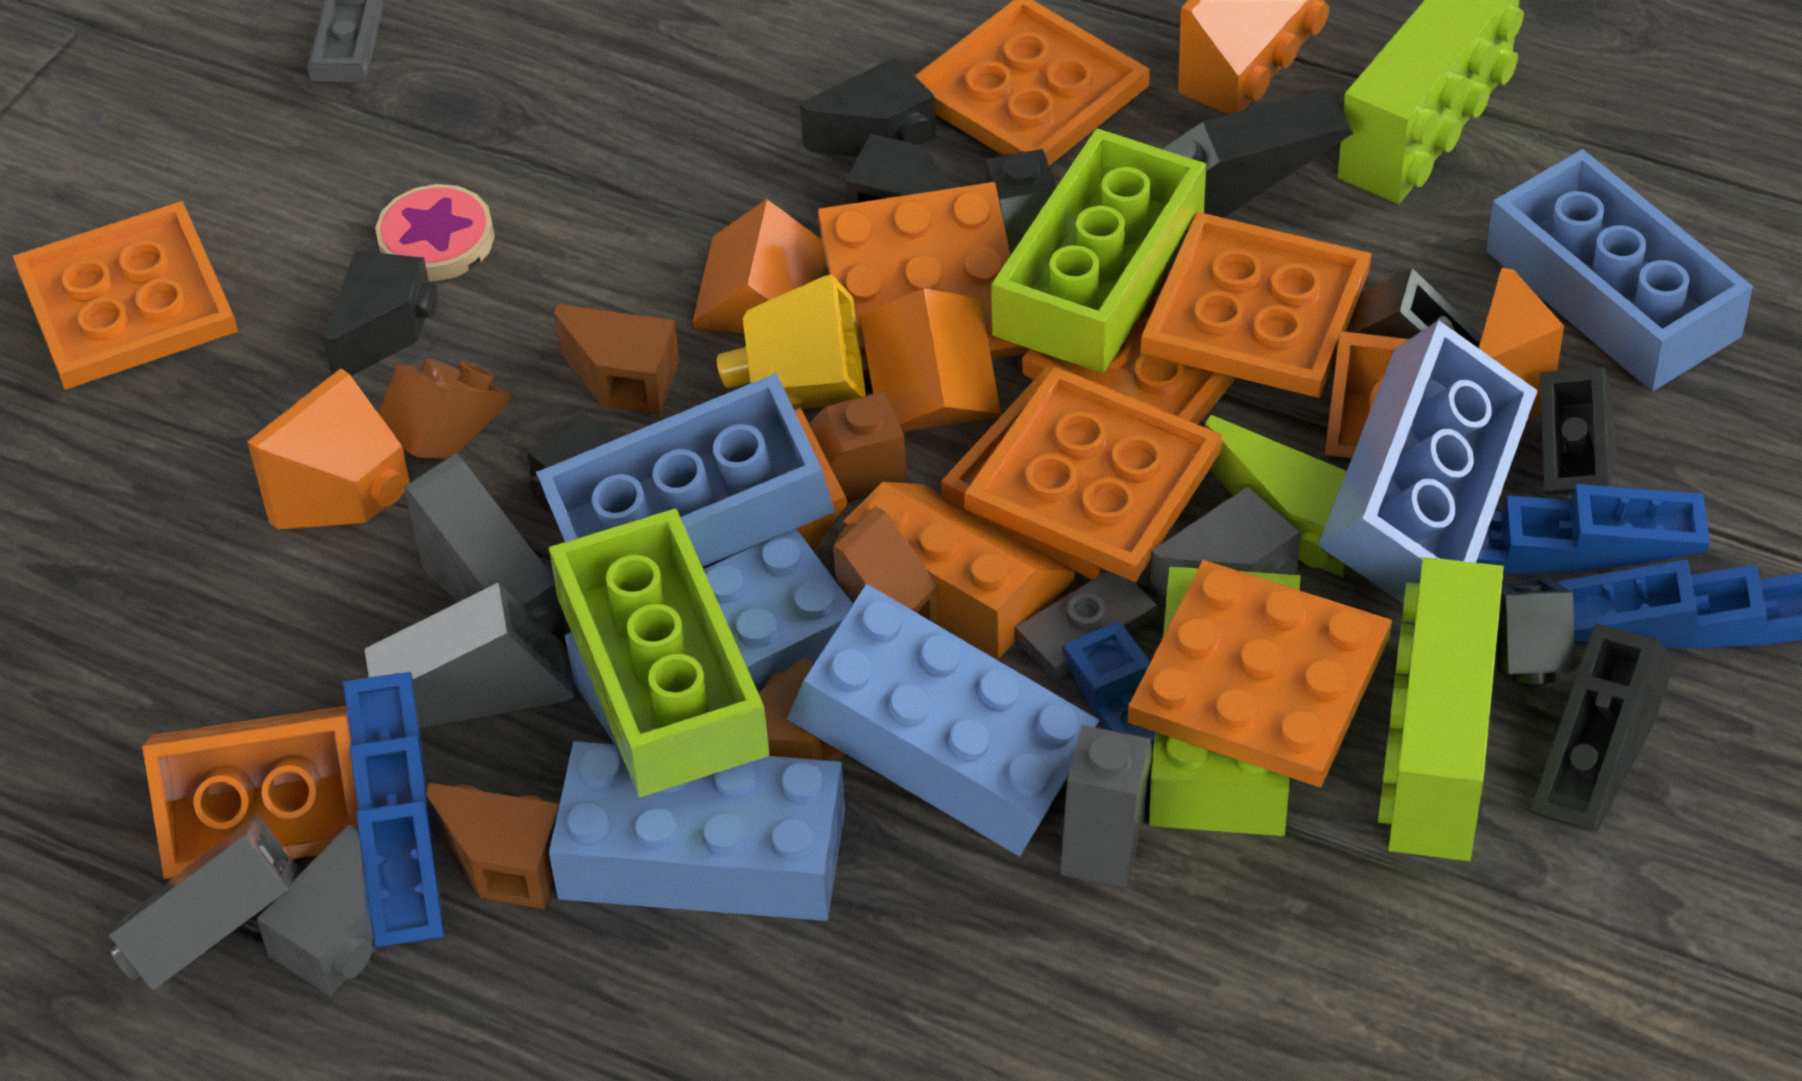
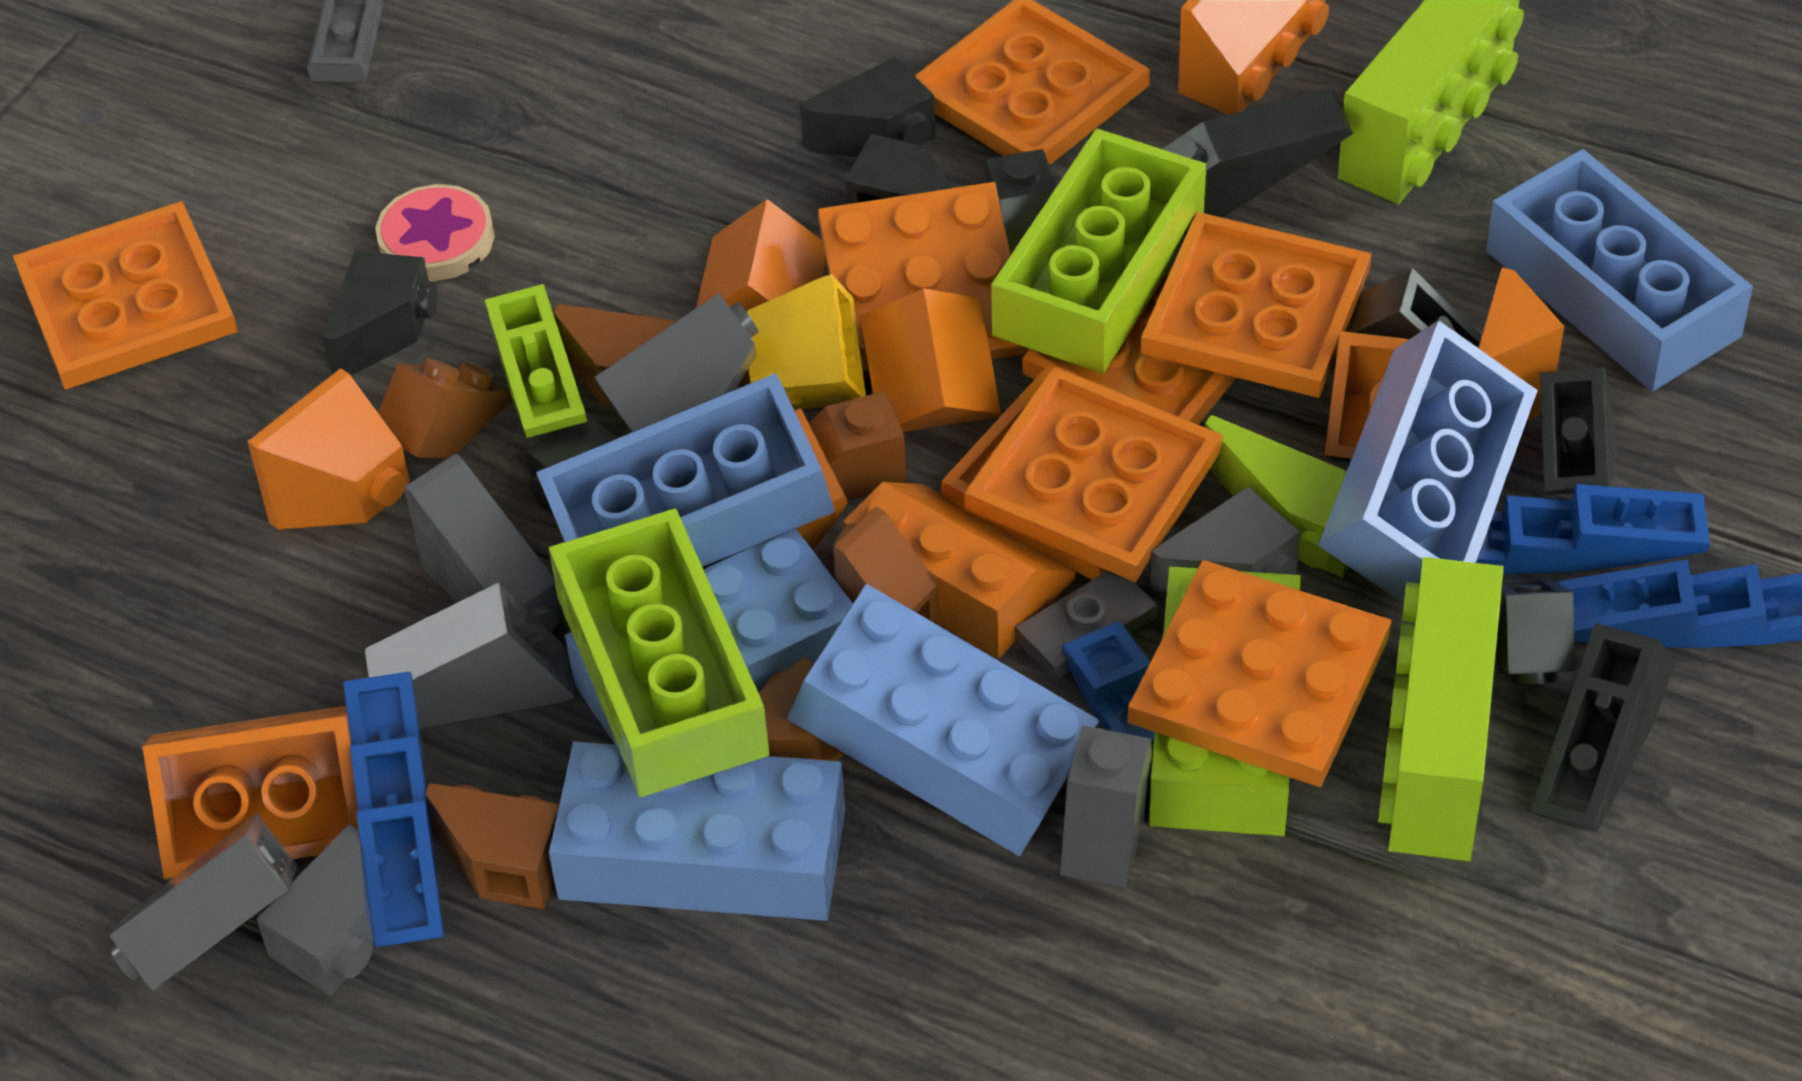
none -> lime slope [485,284,587,438]
none -> dark grey slope [594,293,759,433]

